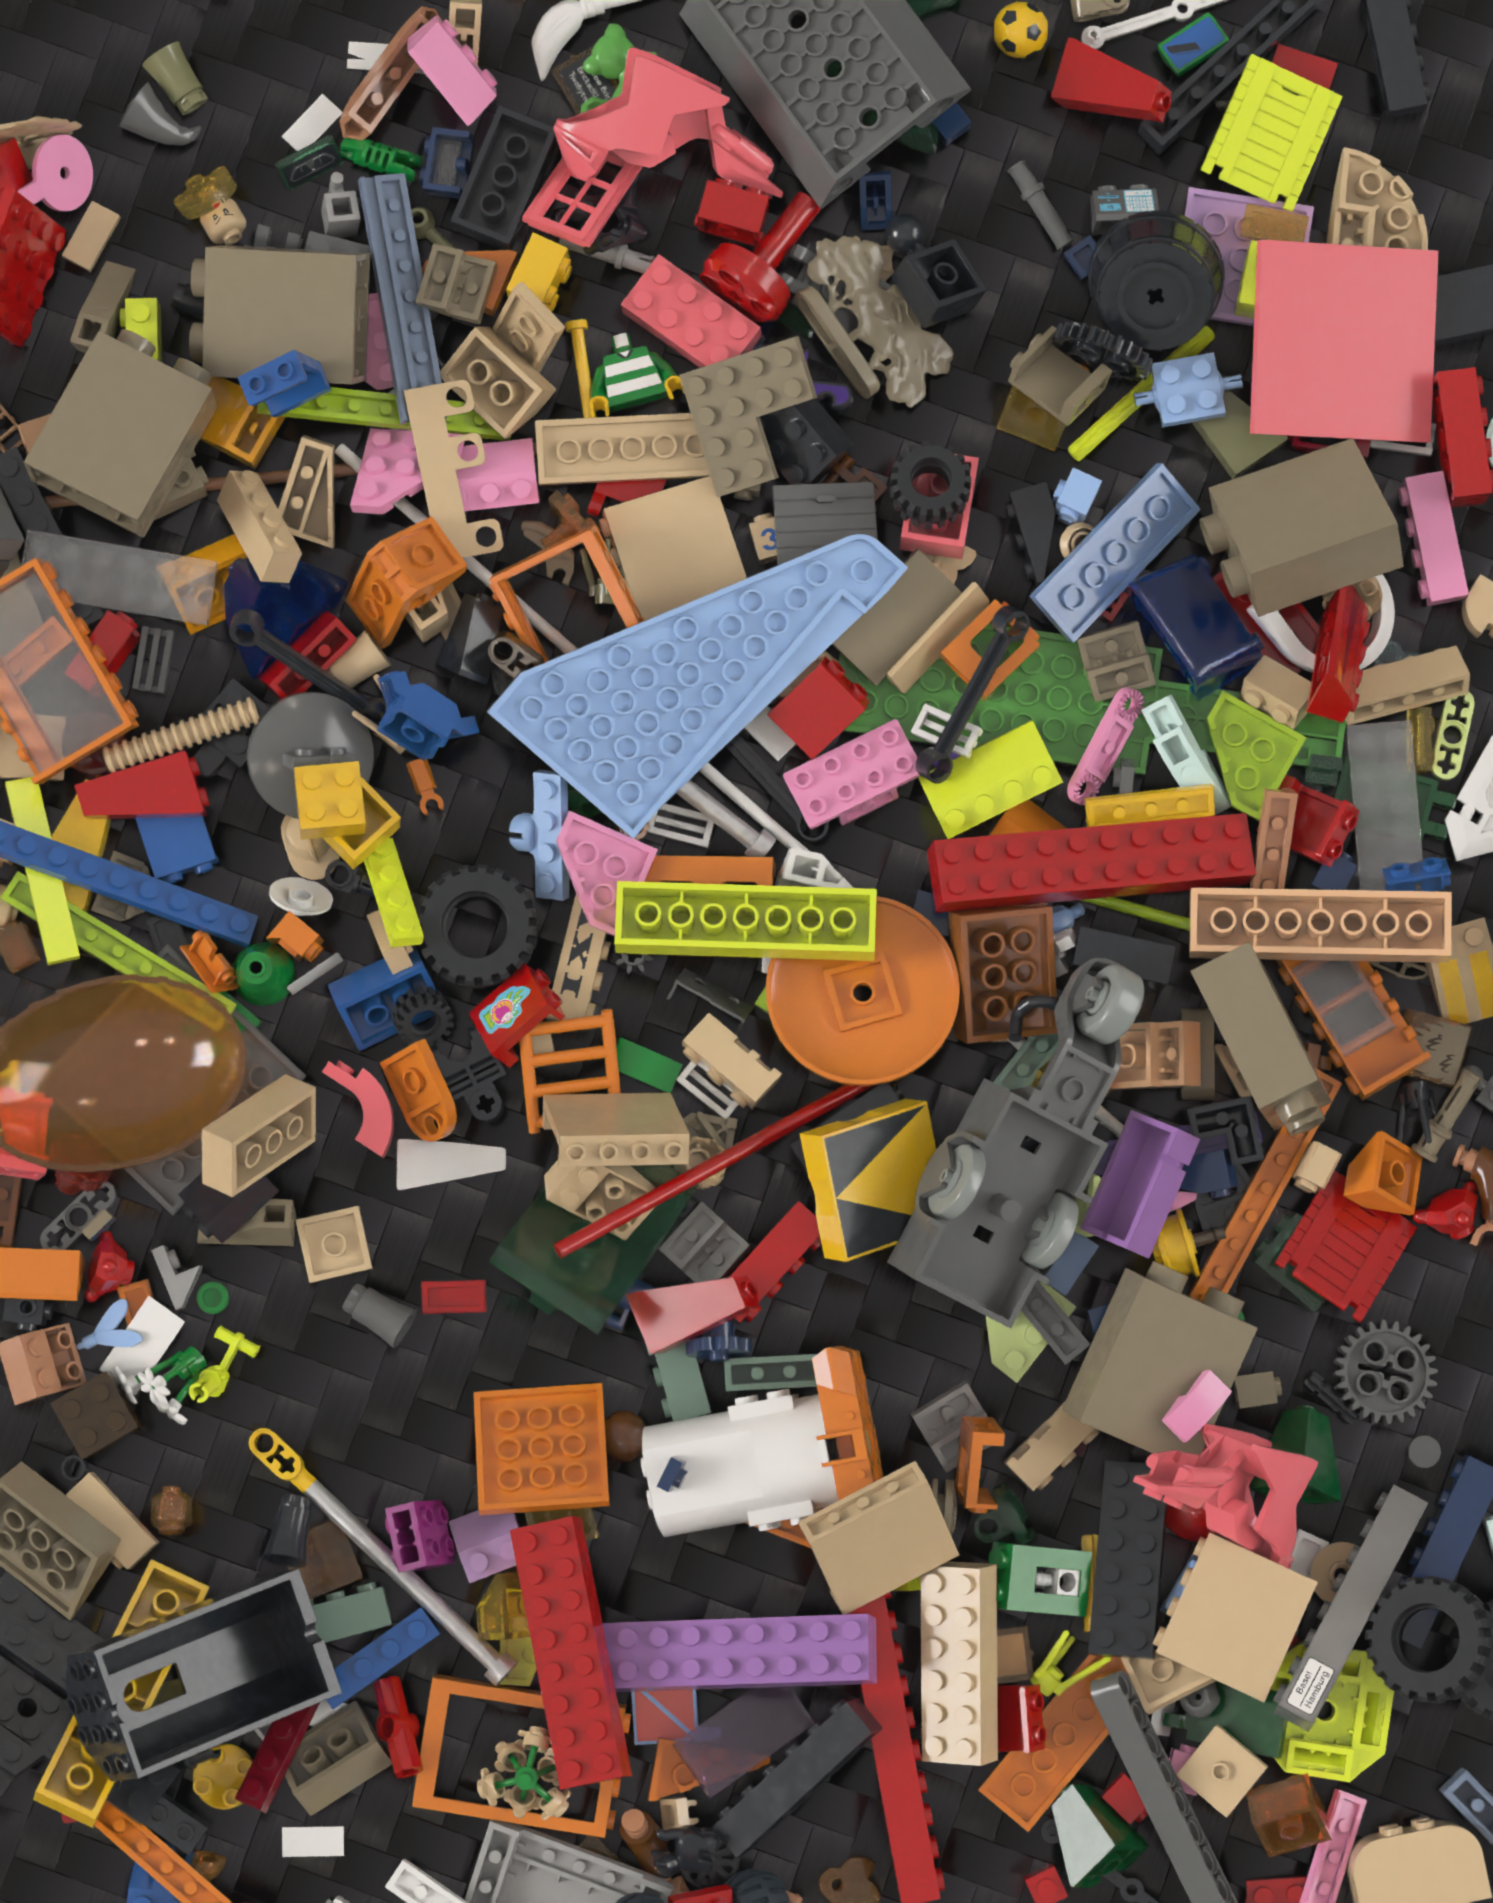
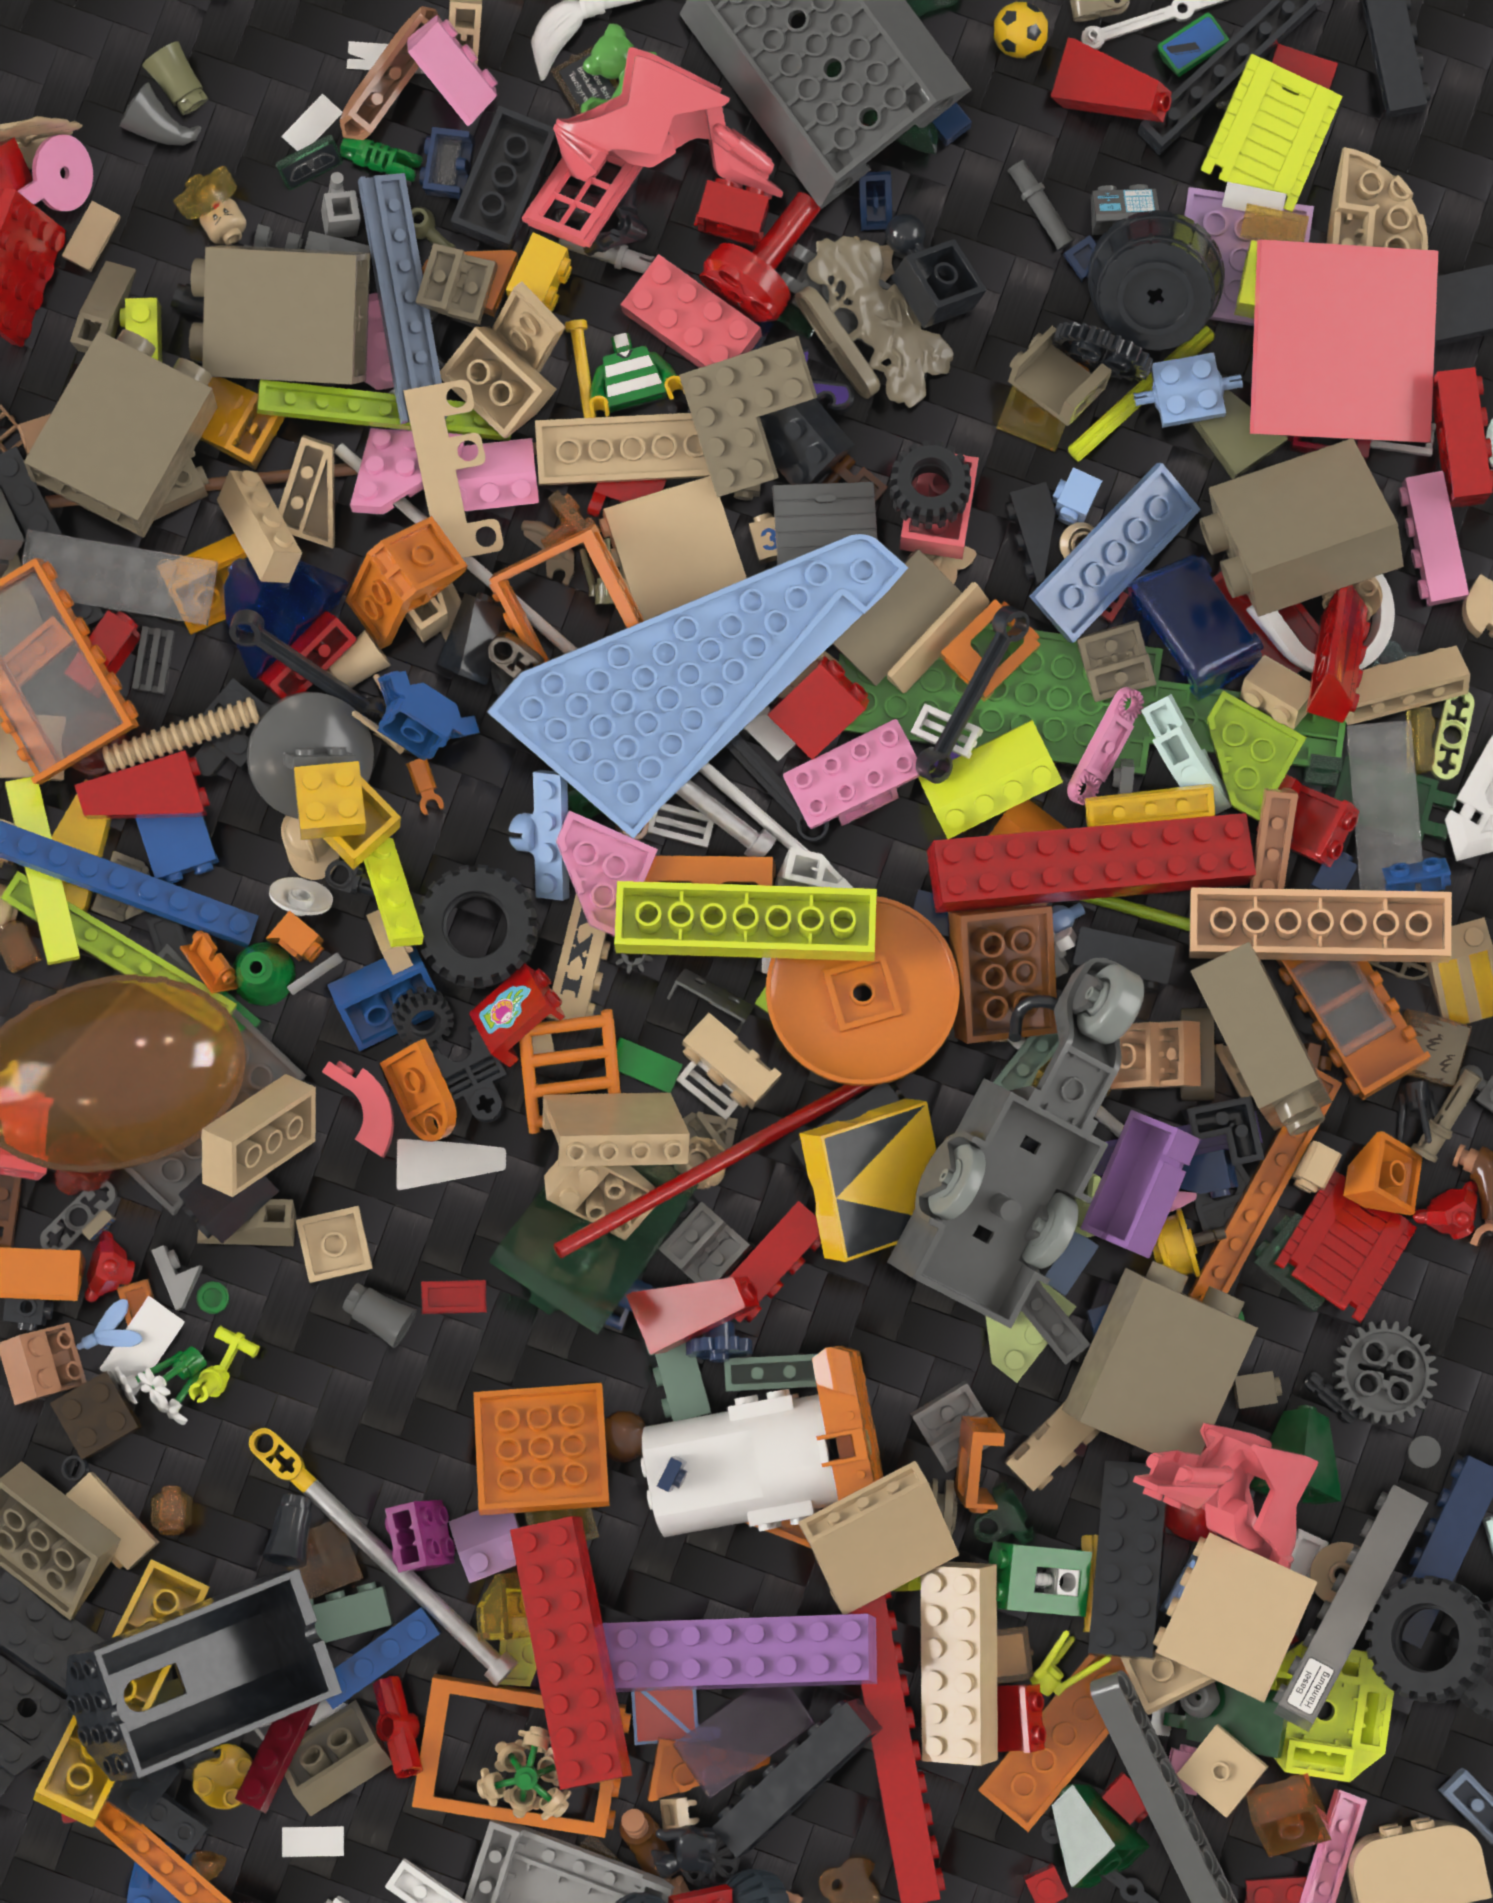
blue panel [238,350,332,418] -> none
bright pink slope [1161,1370,1232,1443] -> none
none -> white sticker [1222,182,1287,219]

